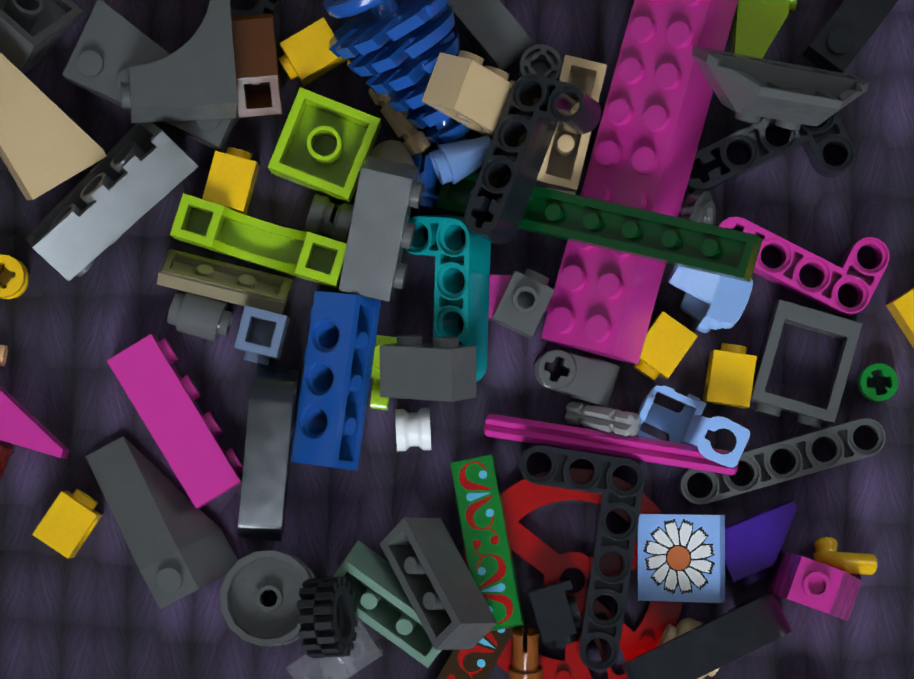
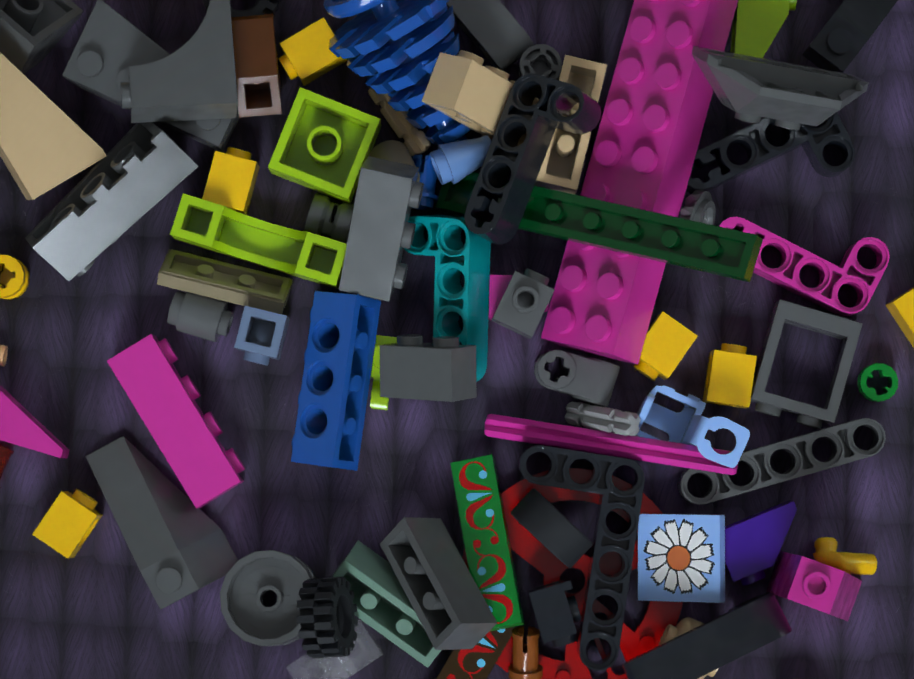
black beam [238,364,301,542] -> none
white wheel [395,407,432,452] -> none
light blue piece [668,265,753,333] -> none
none -> black tyre [511,488,593,568]

